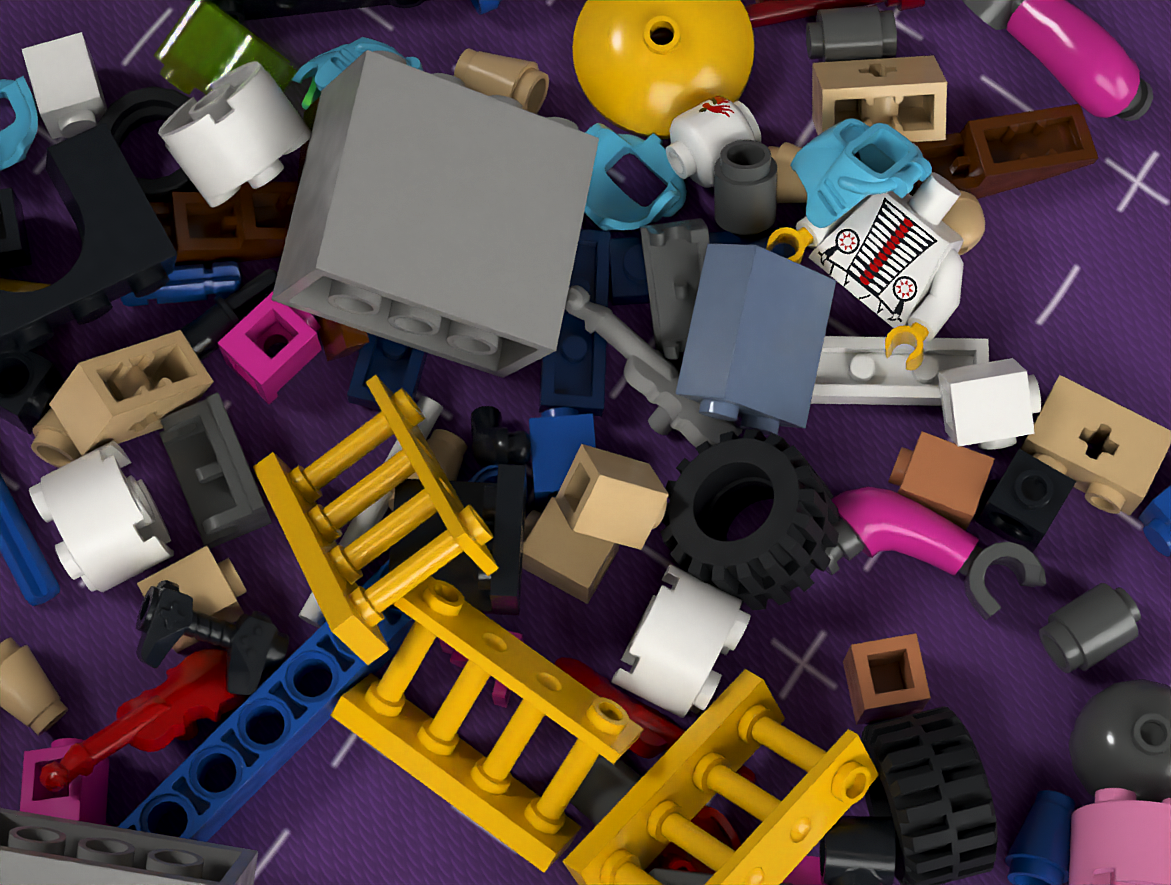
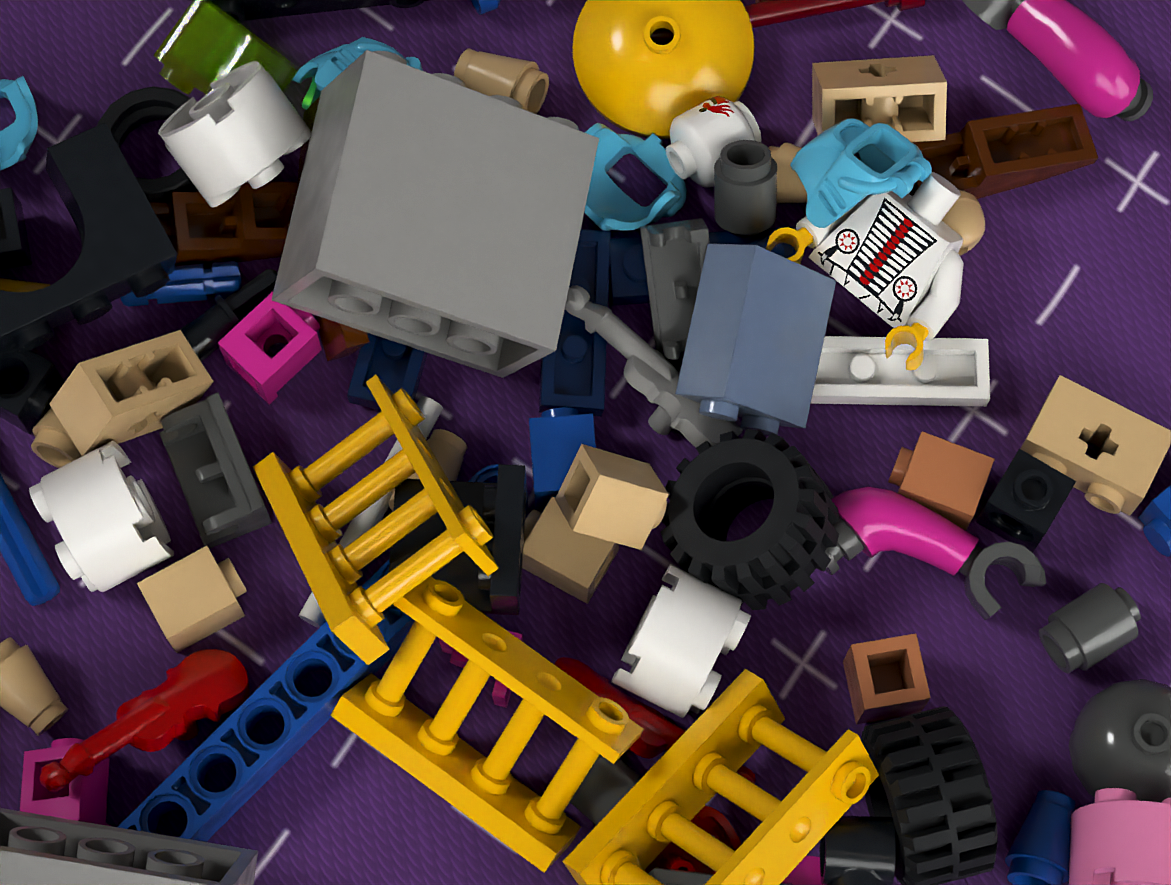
white brick [22,32,107,140] -> none
black piece [136,580,289,695] -> none
black arm [470,406,531,468] -> none
dark grey brick [806,5,897,62] -> none
white brick [938,358,1041,450] -> none

